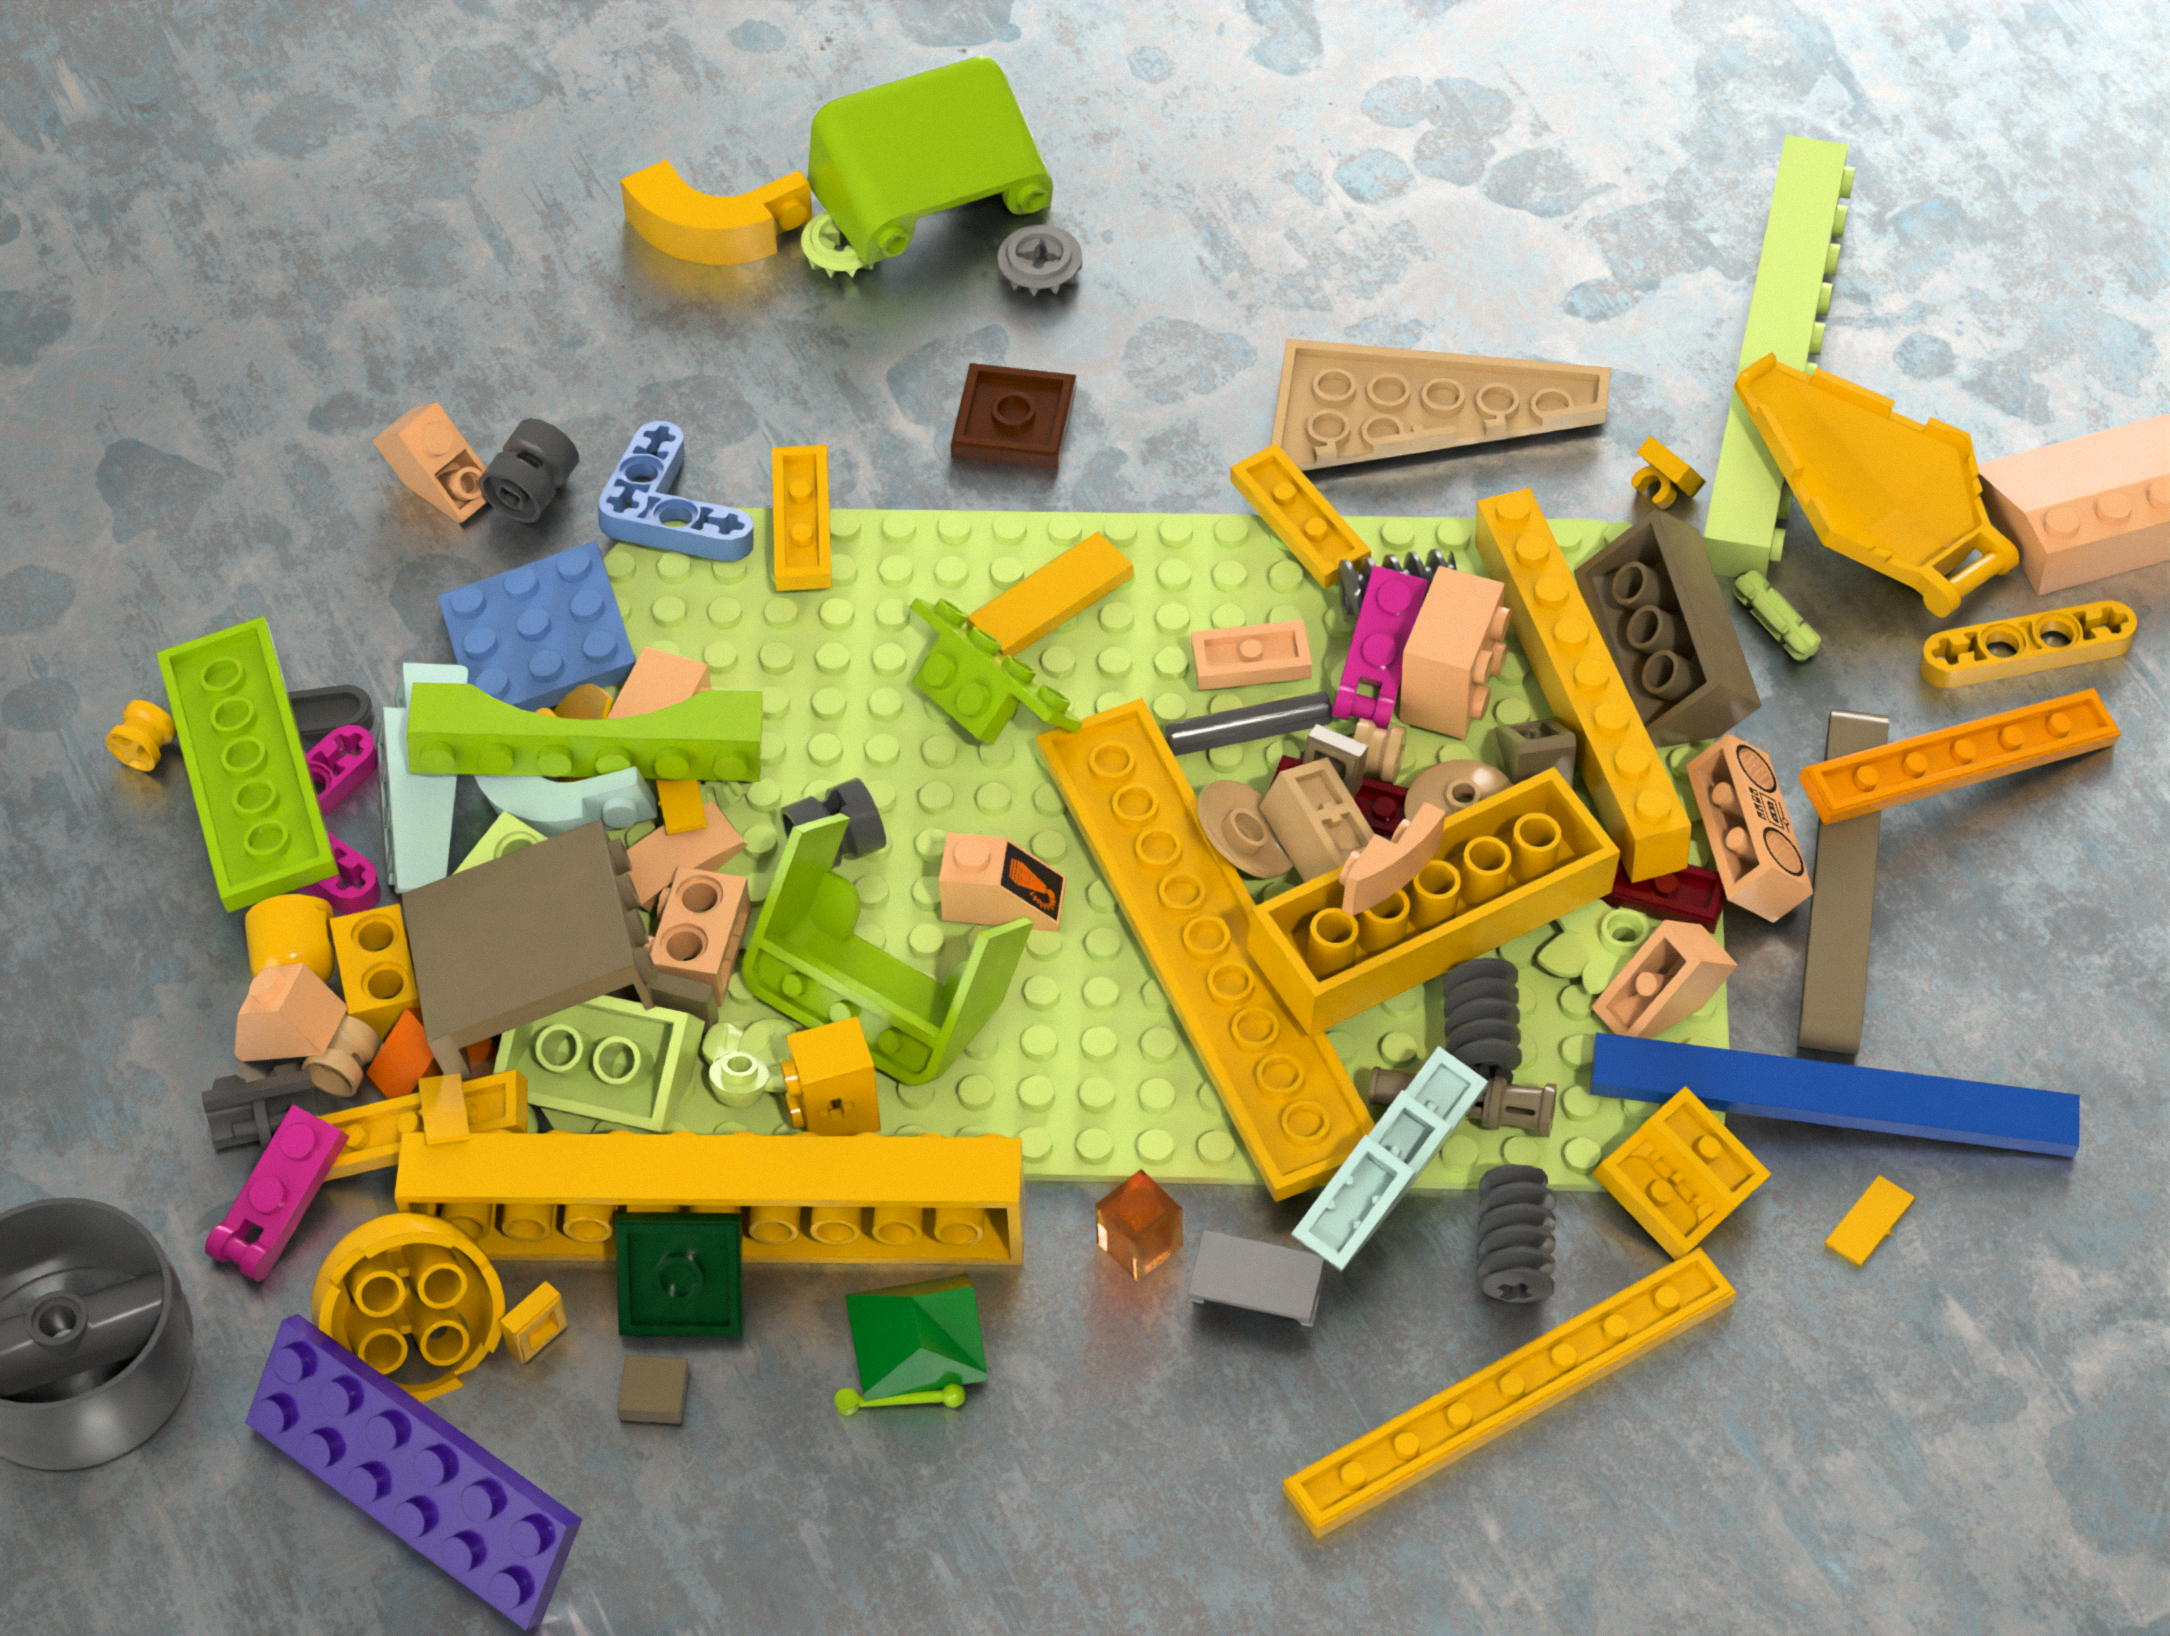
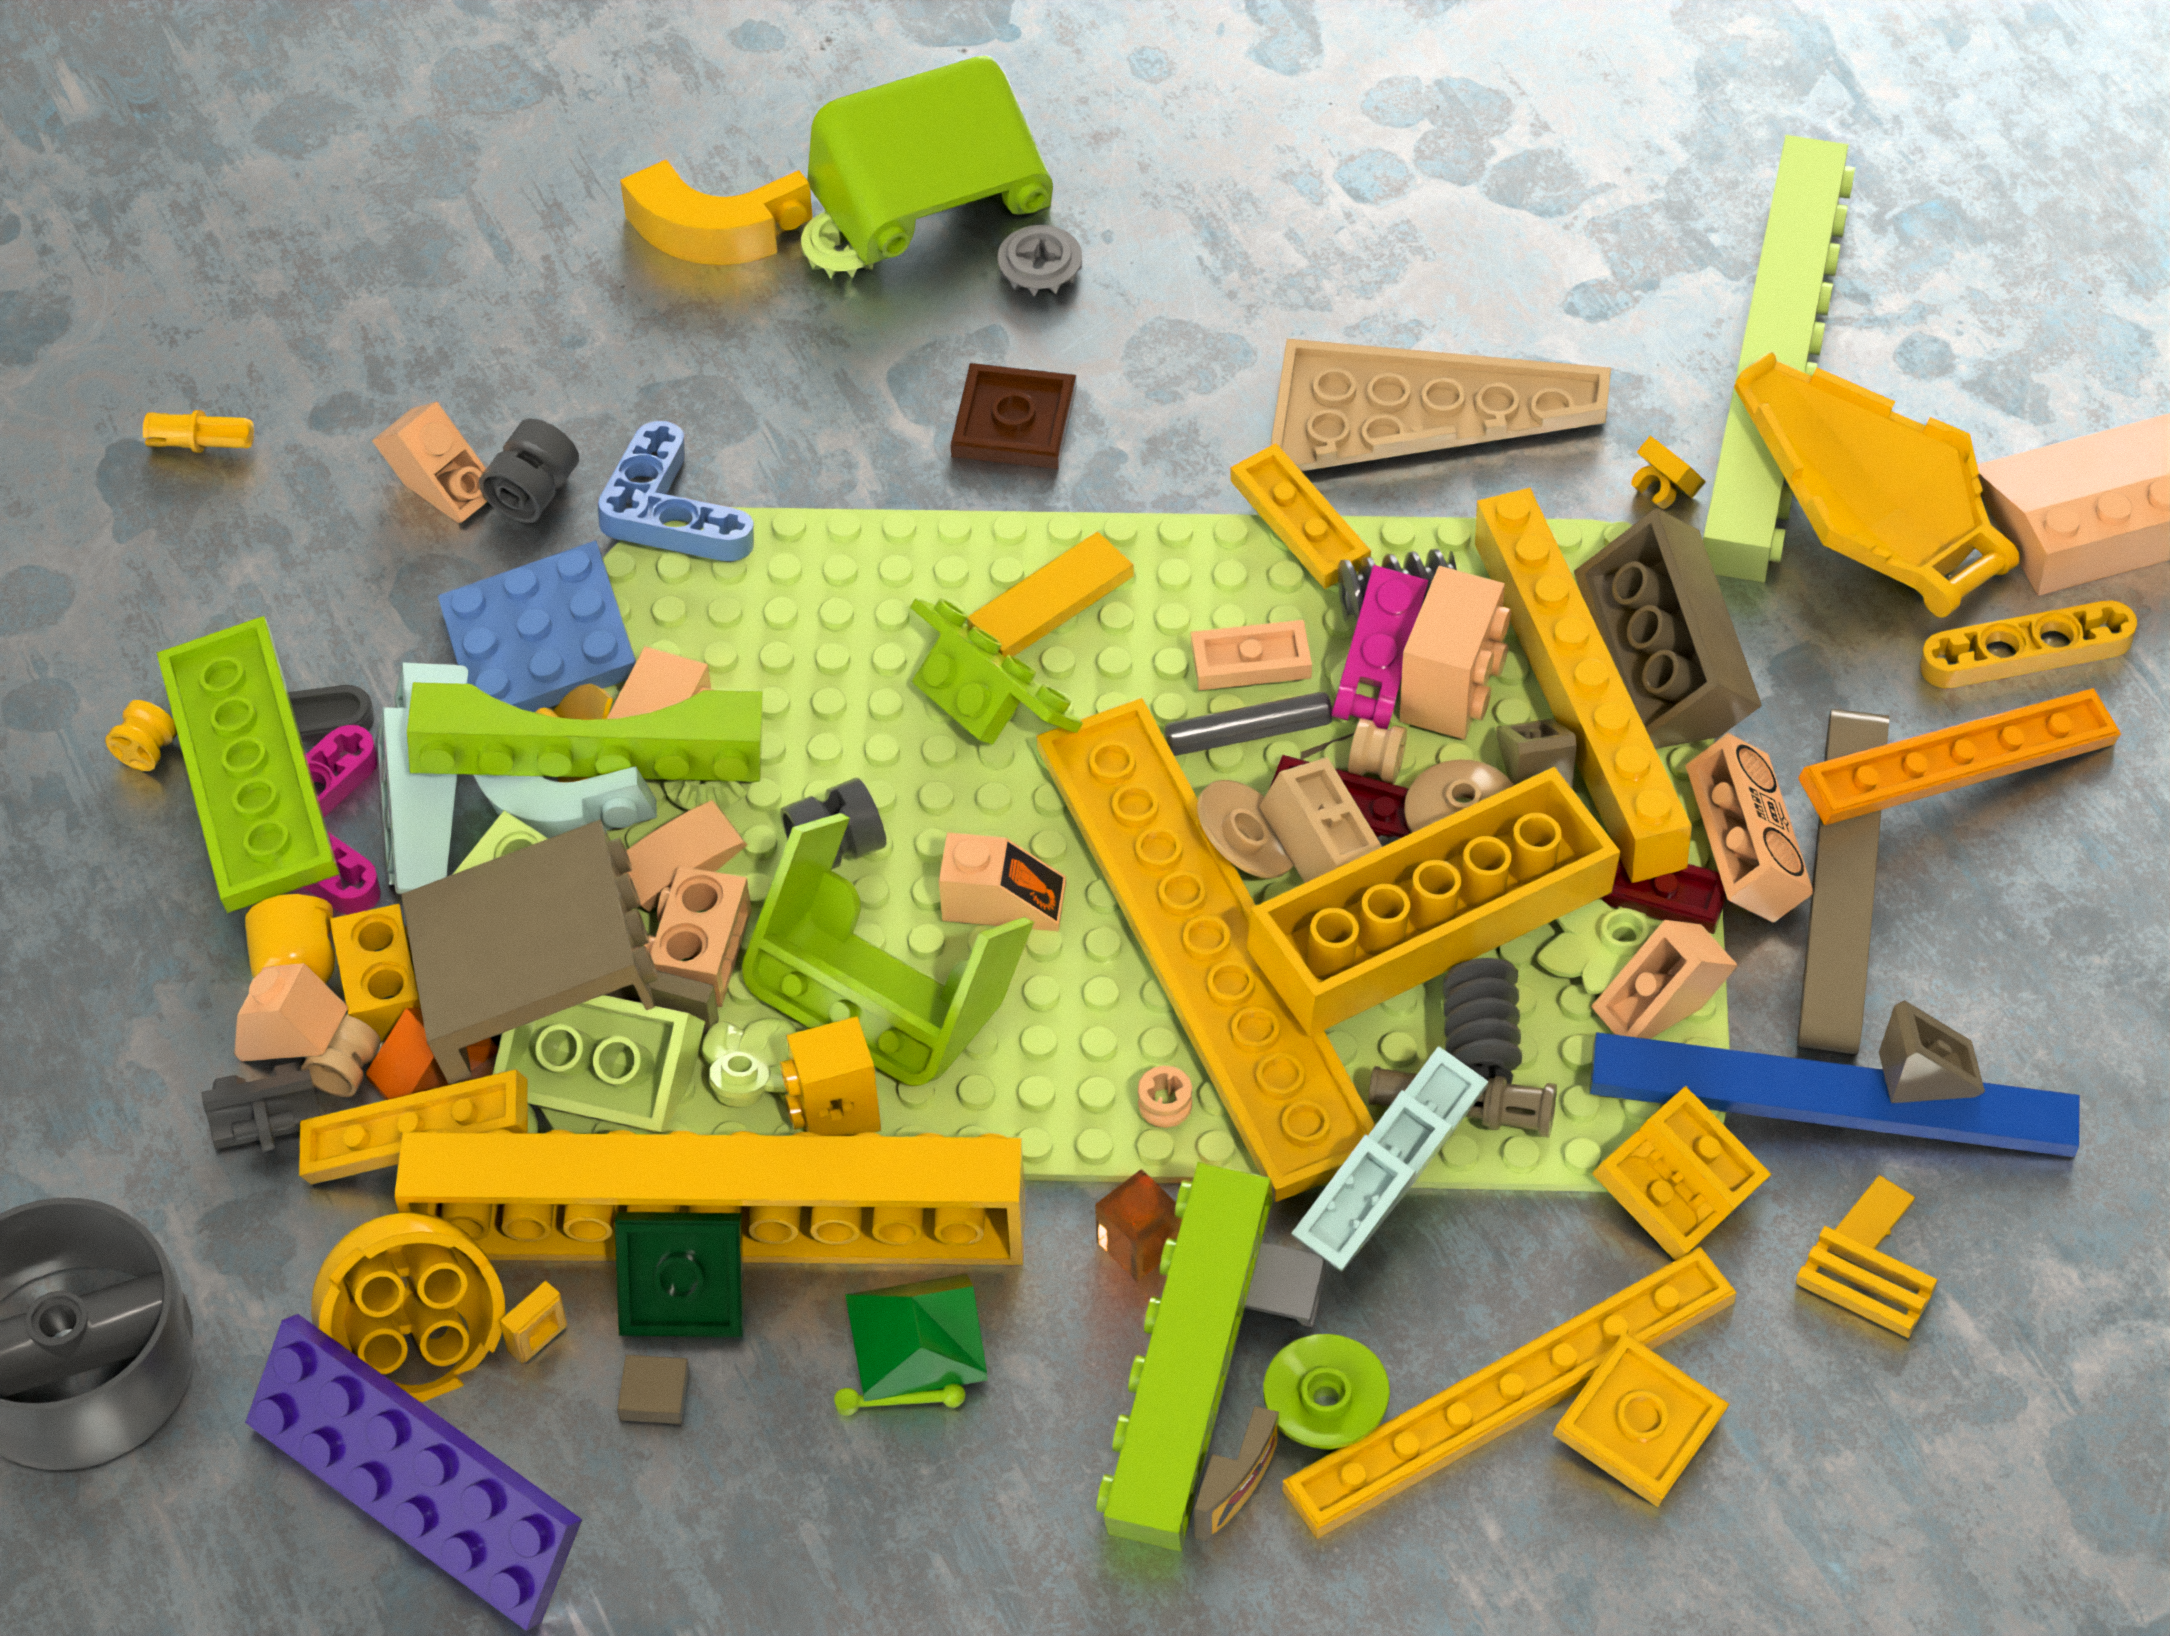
dark pink plate [205,1104,350,1282] -> none
yellow window [418,1073,470,1145] -> none
yellow window [655,779,708,835] -> none
yellow plate [772,444,832,591] -> none
dark tan tile [1302,724,1369,798] -> none
light nougat slope [1339,802,1446,916] -> none
dark grey piece [1476,1164,1556,1303] -> none
yellowish green axle [1733,569,1821,662] -> none
none -> yellow axle [143,410,254,453]
none -> lime brick [1096,1162,1273,1552]
none -> light nougat bush [1138,1065,1192,1128]
none -> dark tan slope [1194,1406,1279,1542]
none -> lime dish [1263,1334,1390,1449]
none -> yellow tile [1552,1332,1730,1507]
none -> yellow tile [1796,1225,1938,1339]
none -> dark tan slope [1879,1000,1985,1103]

